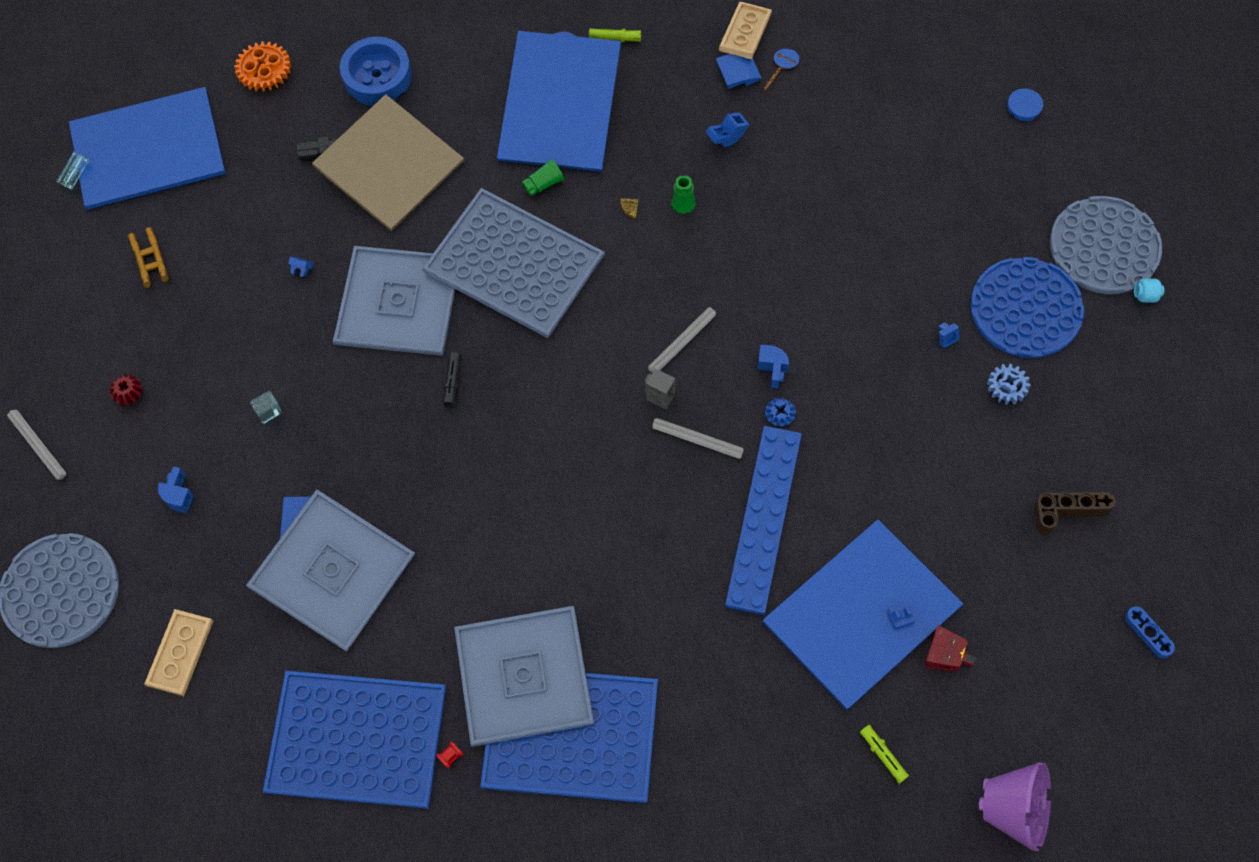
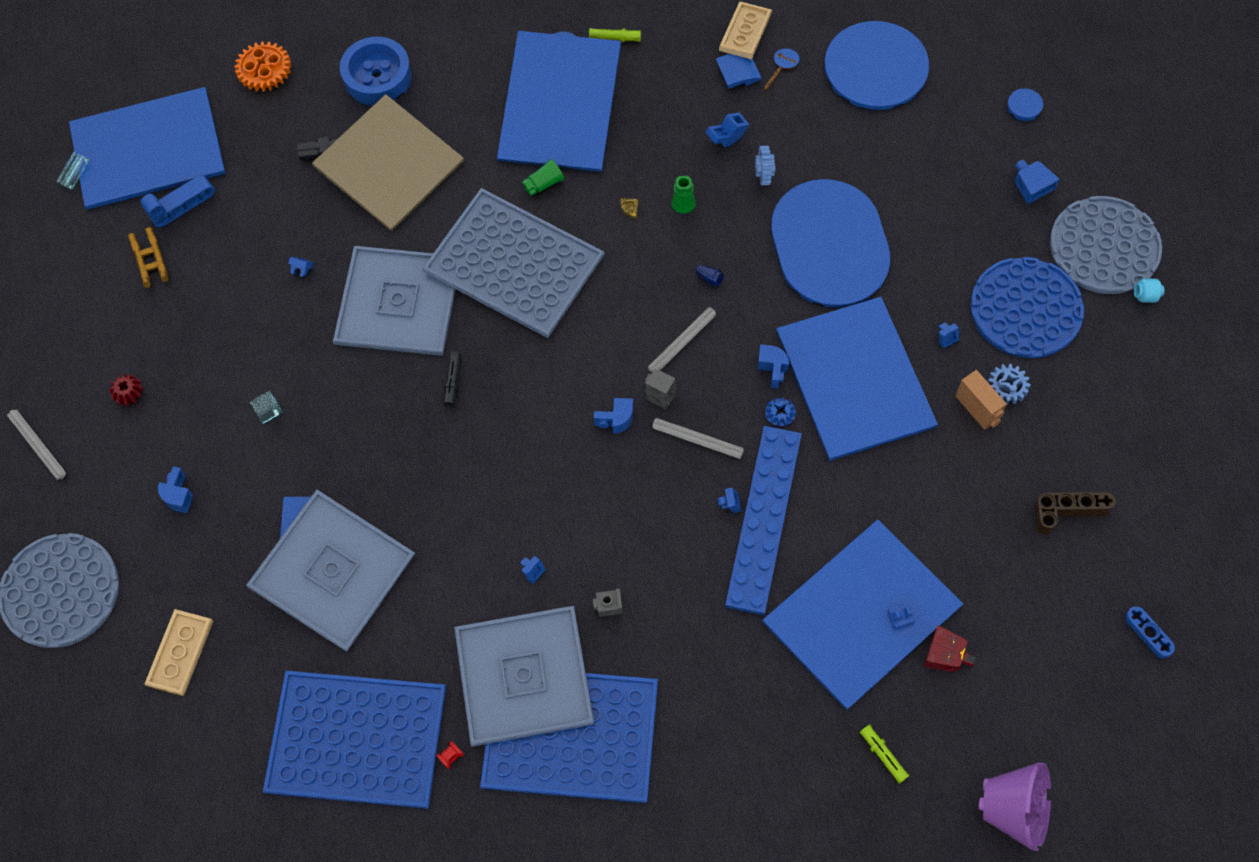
none -> blue beam [140,175,215,227]
none -> blue tile [520,556,546,584]
none -> dark grey brick [593,589,623,617]
none -> blue brick [594,398,634,434]
none -> clear blue cone [696,264,724,286]
none -> blue tile [718,488,741,513]
none -> medium blue gear [755,146,775,185]
none -> blue tile [771,179,890,308]
none -> blue tile [776,297,938,461]
none -> blue tile [824,21,929,110]
none -> medium nougat brick [955,370,1007,430]
none -> blue torso [1015,160,1059,204]

